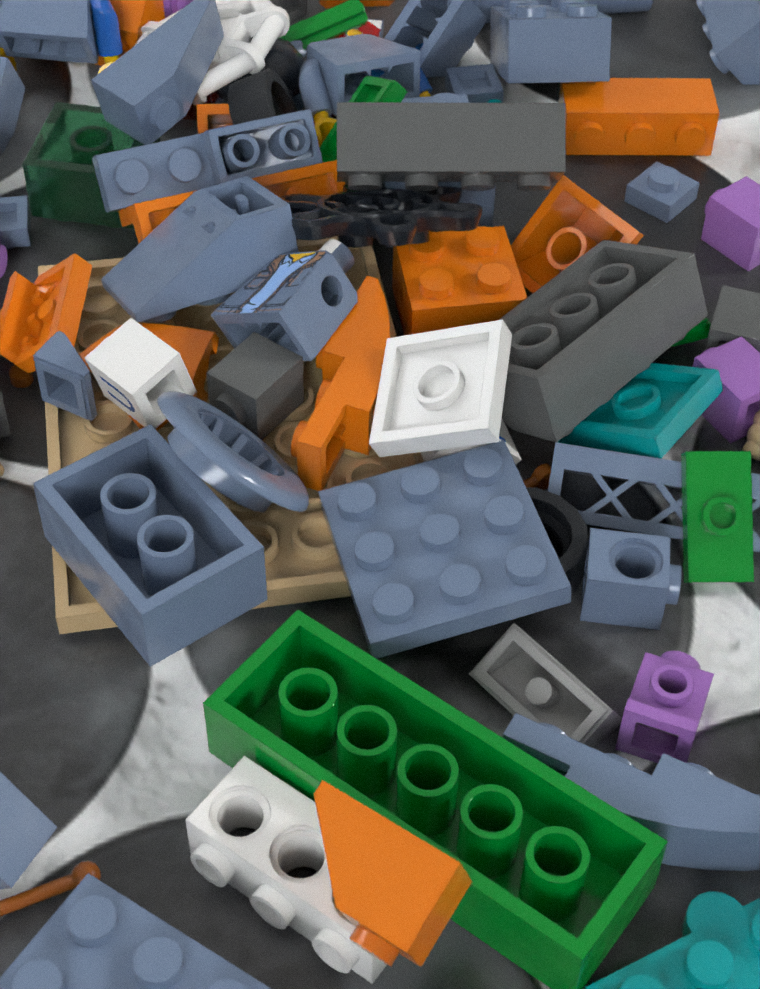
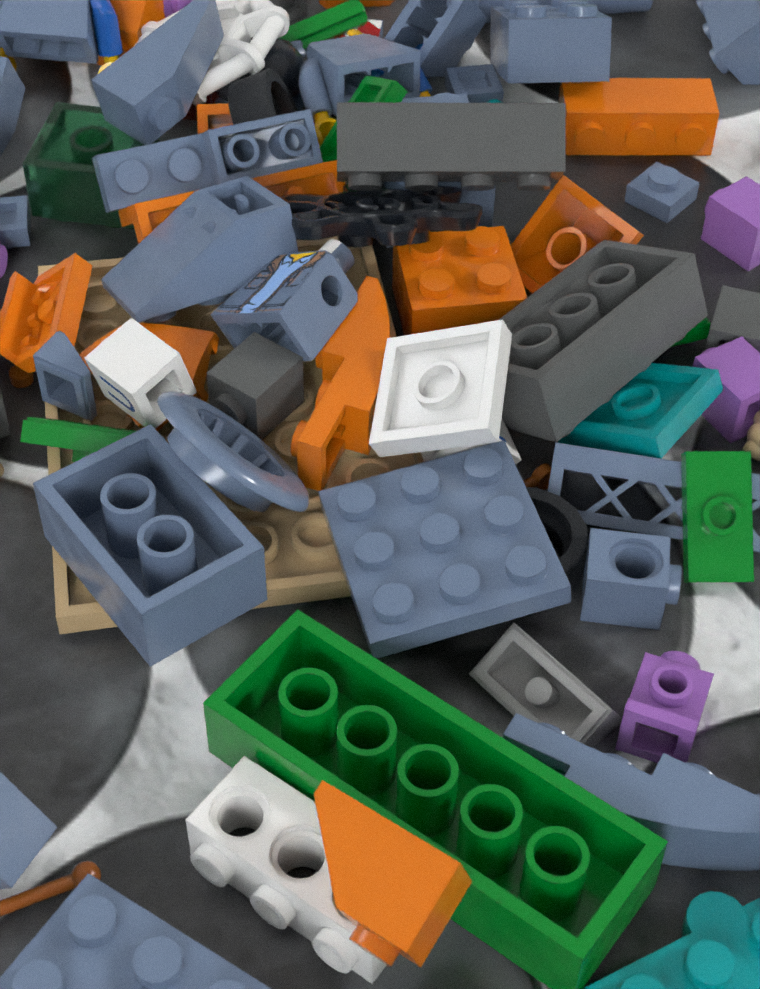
none -> green plate [20,417,165,462]

